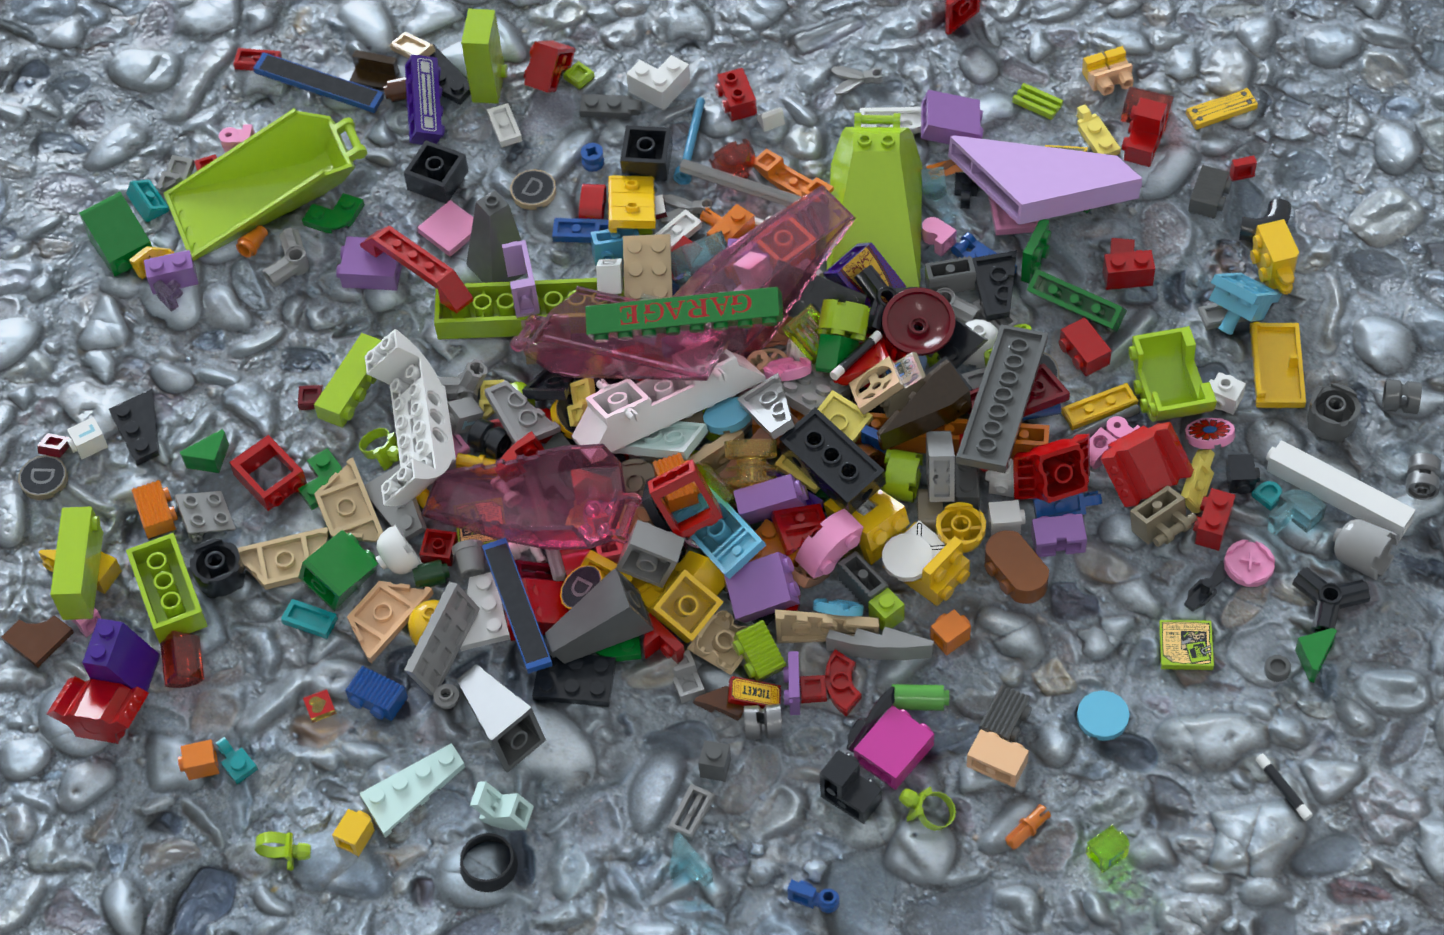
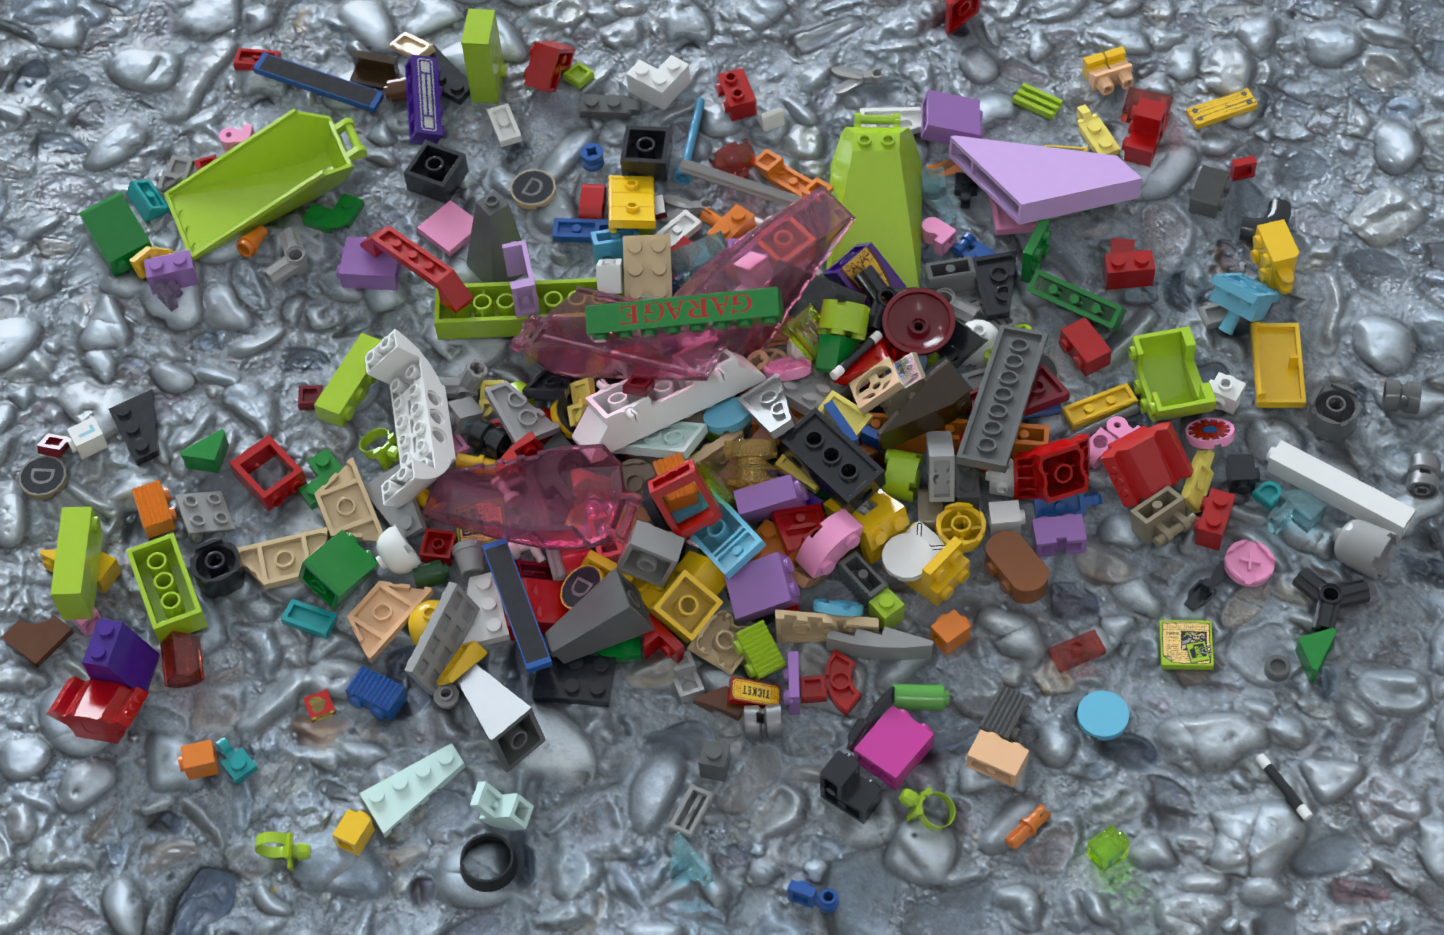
none -> yellow slope [436,641,488,686]
none -> dark red tile [622,375,655,397]
none -> blue tile [824,401,859,446]
none -> clear red plate [1048,629,1106,673]

